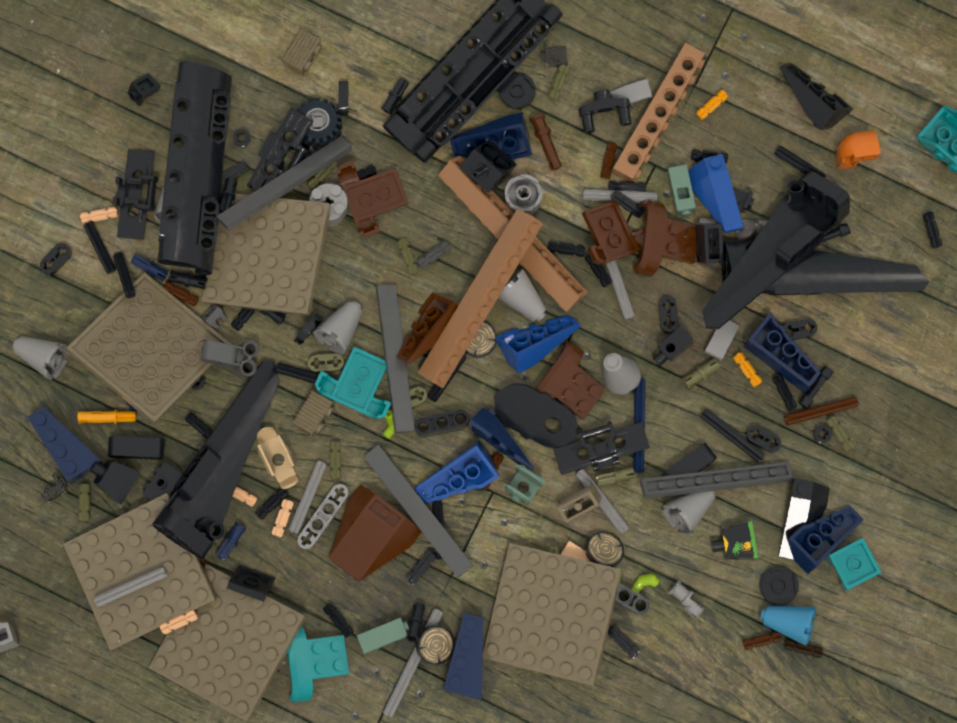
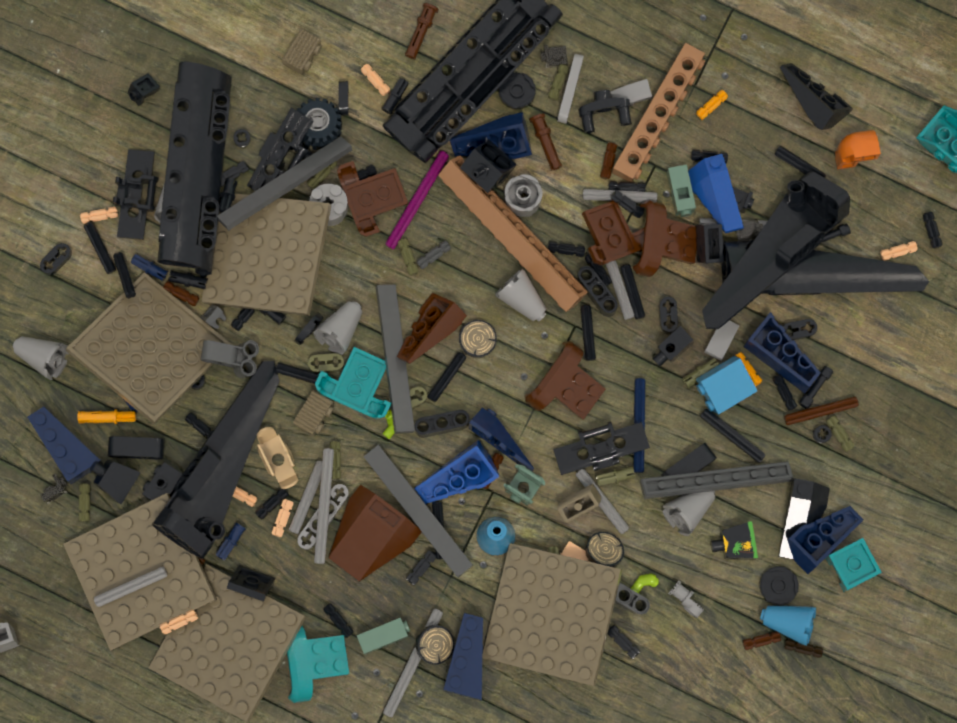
black pin [406,603,425,643] -> none
medium nougat brick [418,208,543,388] -> none
black piece [494,383,578,448] -> none
blue wedge [495,315,580,373] -> none
light grey cone [603,353,641,395] -> none
black beam [746,426,782,453] -> none
none -> light grey axle [314,448,334,564]
none -> light nougat axle [361,64,390,96]
none -> magenta axle [386,151,449,250]
none -> reddish brown pin [405,3,439,60]
none -> dark azure cone [477,517,515,555]
none -> light grey beam [557,53,584,124]
none -> black beam [577,266,618,317]
none -> black axle [581,305,596,361]
none -> black axle [621,264,645,319]
none -> dark azure brick [696,356,757,415]
none -> light nougat axle [880,241,918,261]

